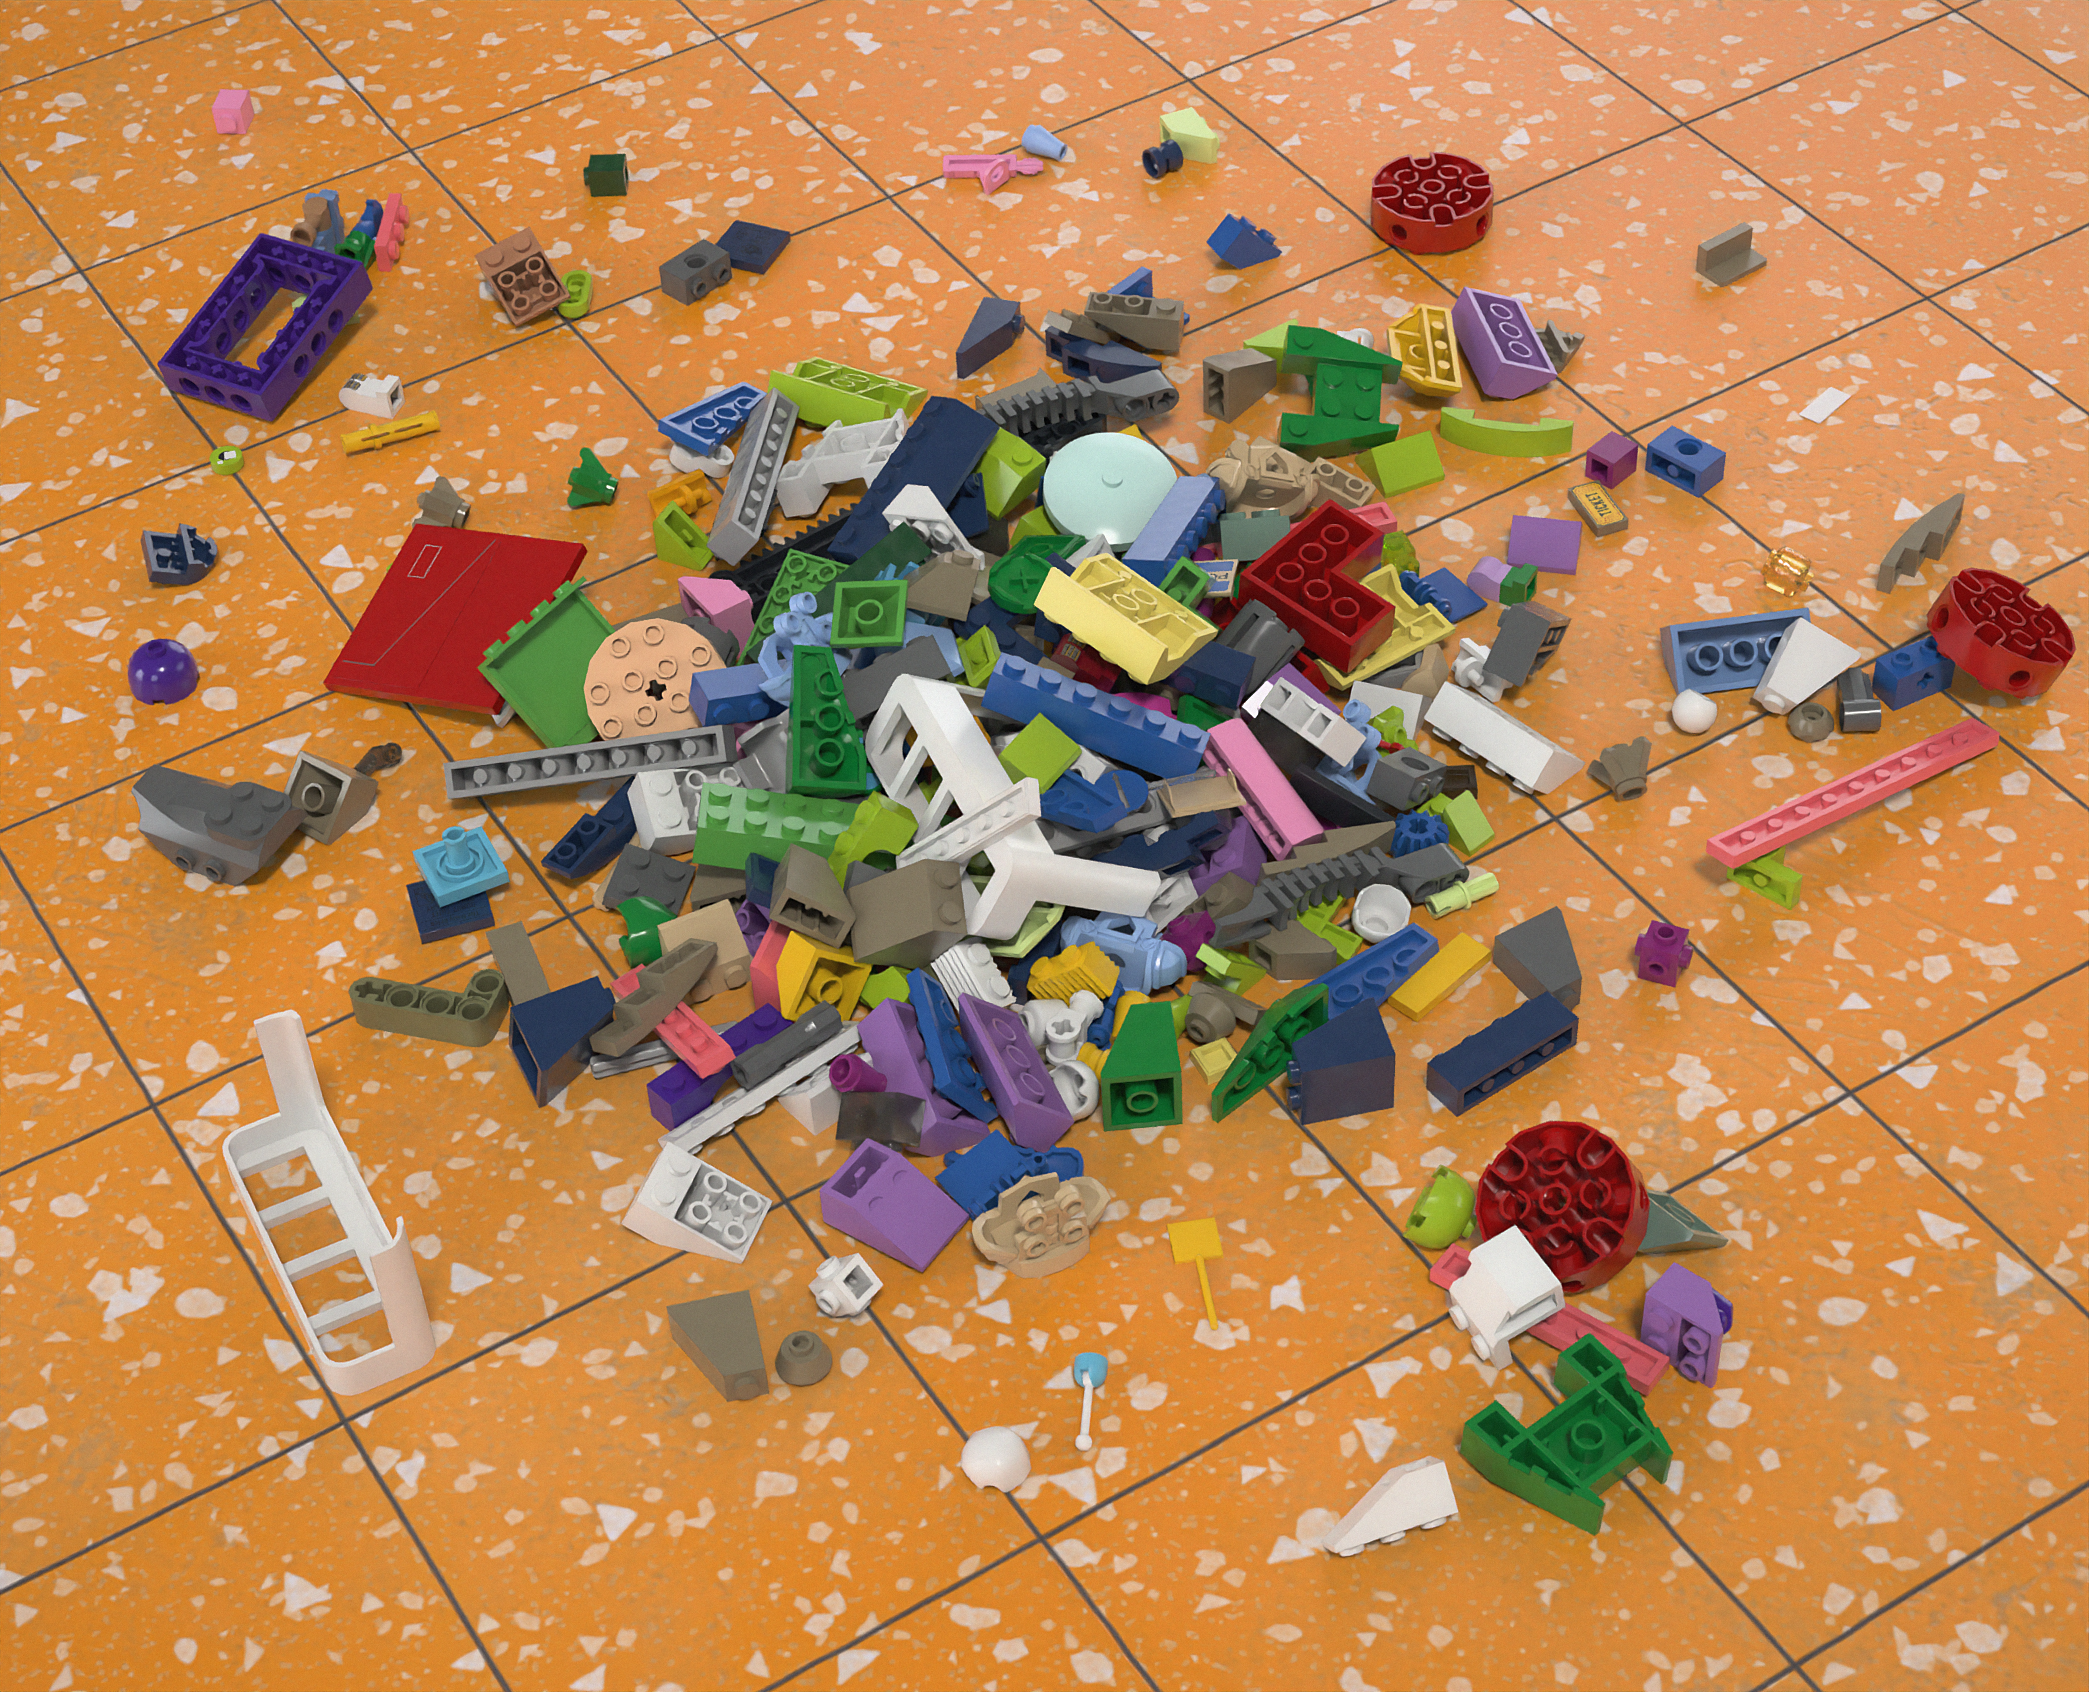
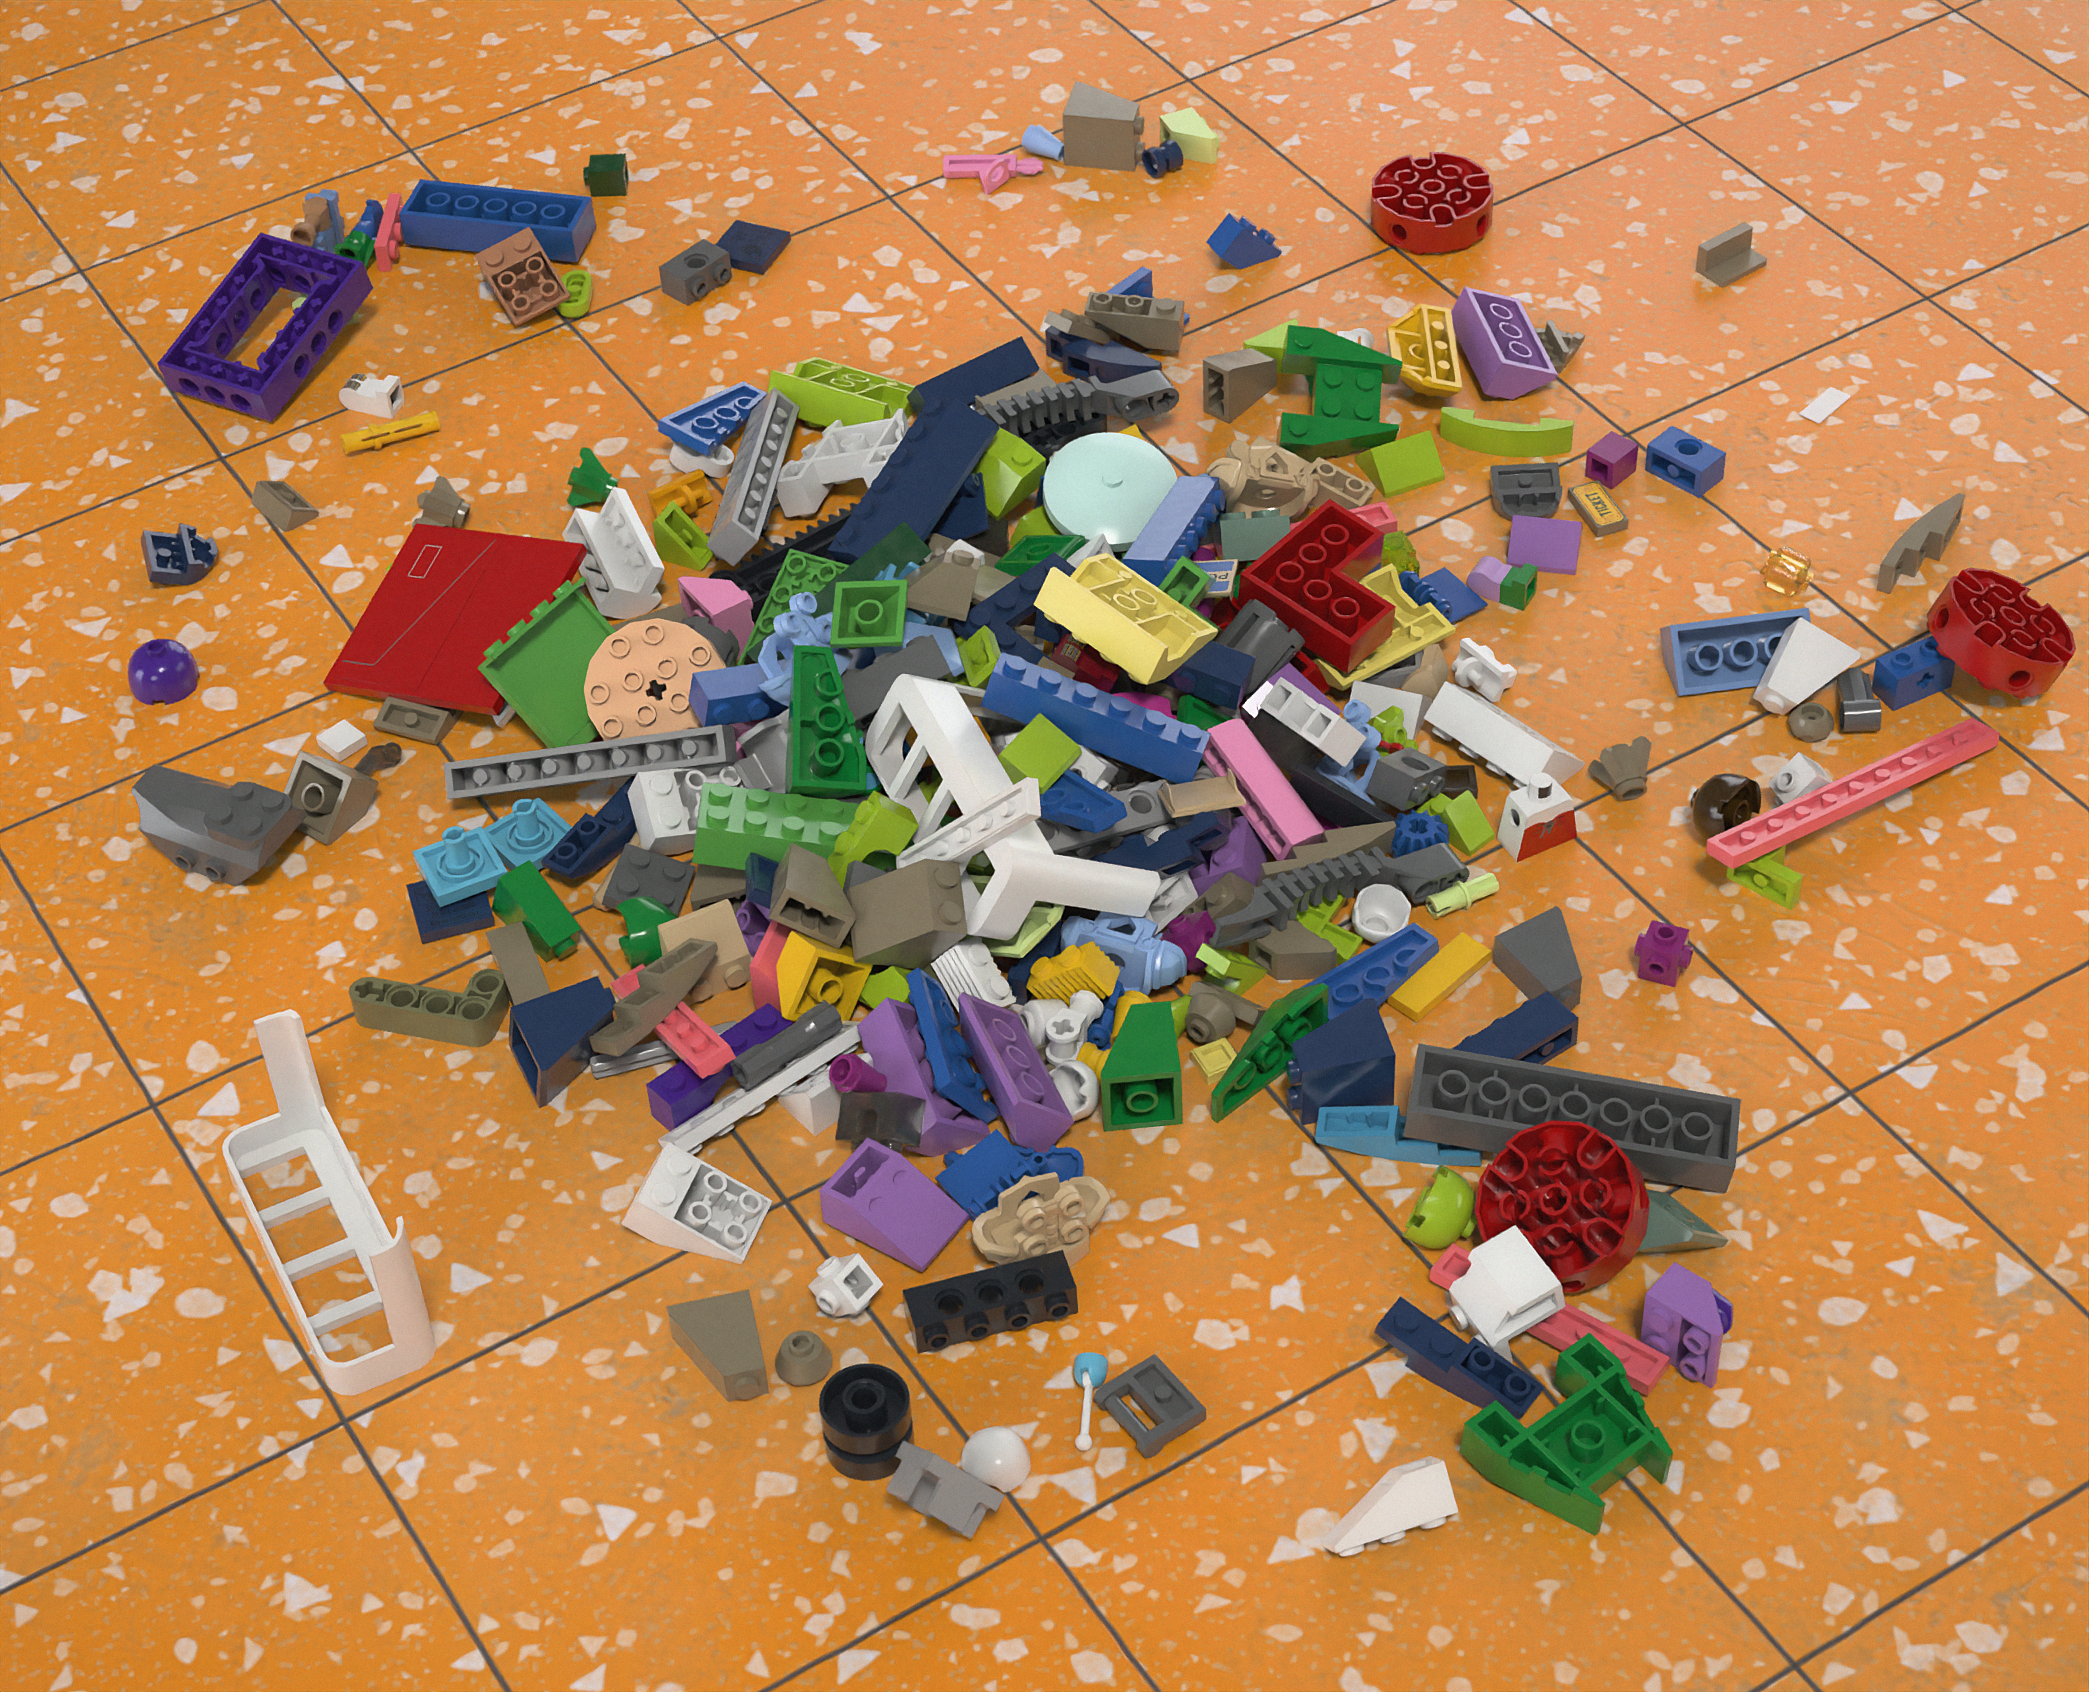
lime tile [209,446,244,475] -> none
bright pink brick [212,89,254,134] -> none
white slope [882,484,985,571] -> none
slope [956,297,1025,379] -> none
green tile [988,554,1053,614] -> none
blue piece [1094,769,1216,815] -> none
yellow piece [1167,1217,1224,1330] -> none
dark grey wedge [1482,601,1572,687] -> none
white piece [1672,688,1717,734] -> none
none -> dark tan slope [251,481,319,532]
none -> white tile [316,719,368,762]
none -> dark tan slope [373,696,464,745]
none -> blue brick [399,179,596,262]
none -> medium azure plate [483,797,572,870]
none -> green slope [491,860,581,963]
none -> white brick [562,487,665,619]
none -> black wheel [819,1363,915,1481]
none -> light grey panel [886,1441,1005,1538]
none -> black brick [902,1250,1078,1354]
none -> dark blue brick [906,336,1040,417]
none -> dark tan slope [1063,82,1145,172]
none -> dark grey plate [1094,1354,1206,1458]
none -> dark azure slope [1315,1105,1483,1166]
none -> dark blue slope [1374,1296,1545,1420]
none -> dark grey brick [1403,1043,1741,1193]
none -> dark grey slope [1490,462,1563,521]
none -> white torso [1497,772,1577,862]
none -> dark brown cylinder [1691,773,1761,840]
none -> white brick [1768,752,1833,806]

